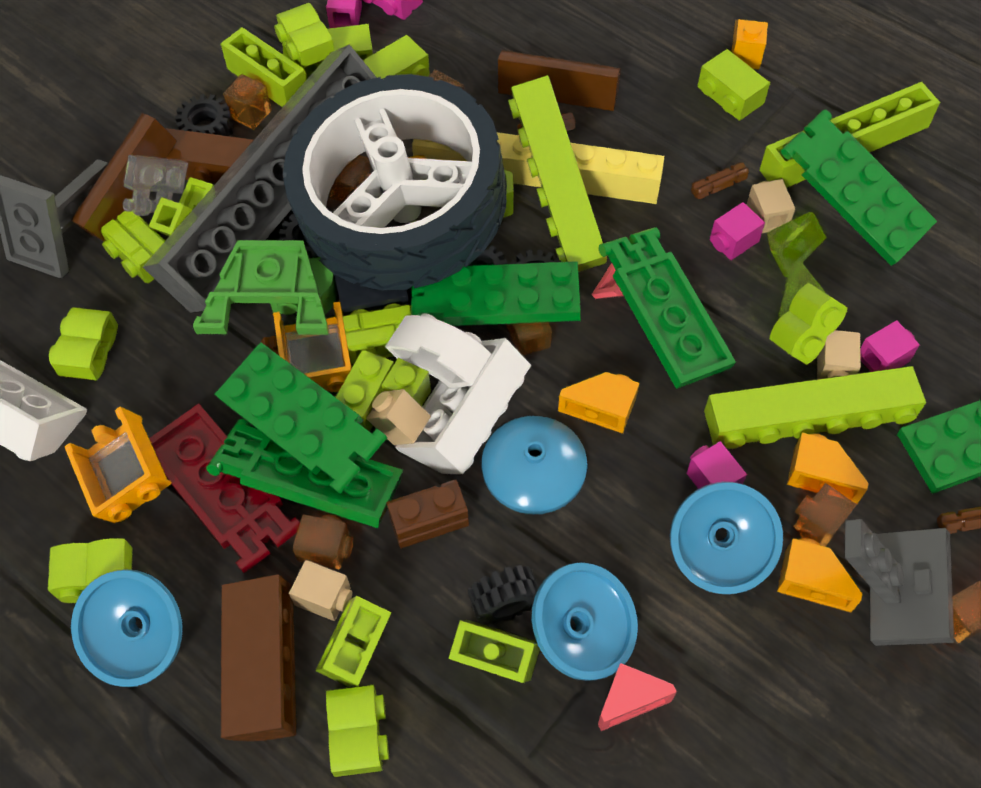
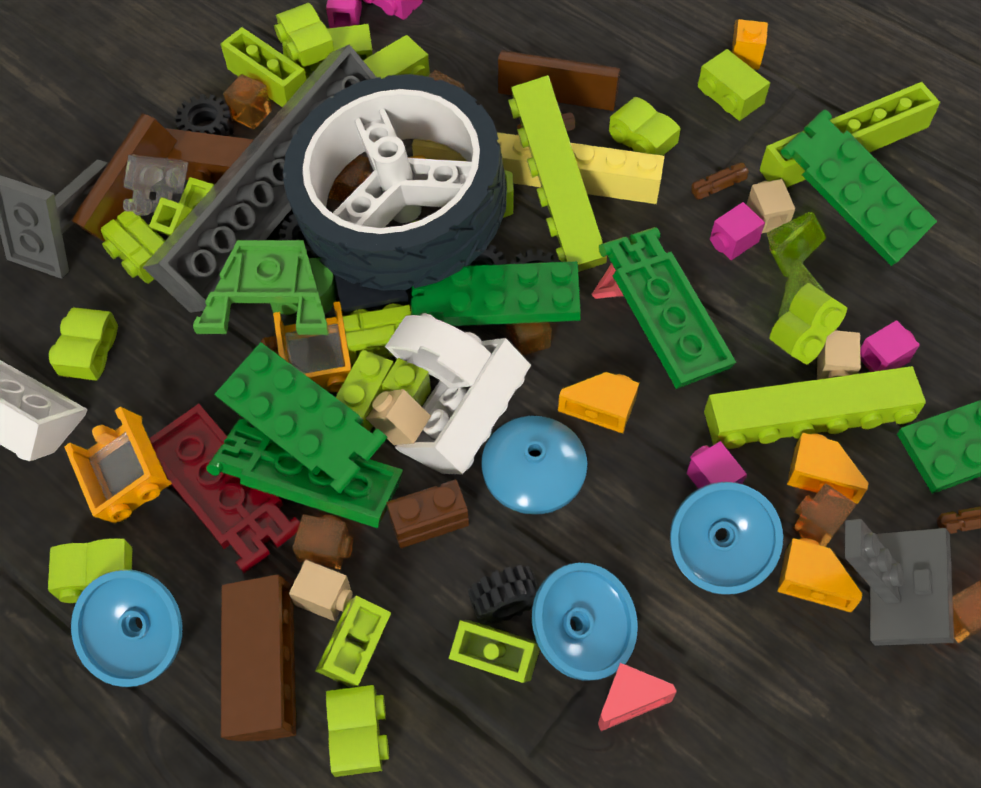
none -> lime brick [609,97,681,156]

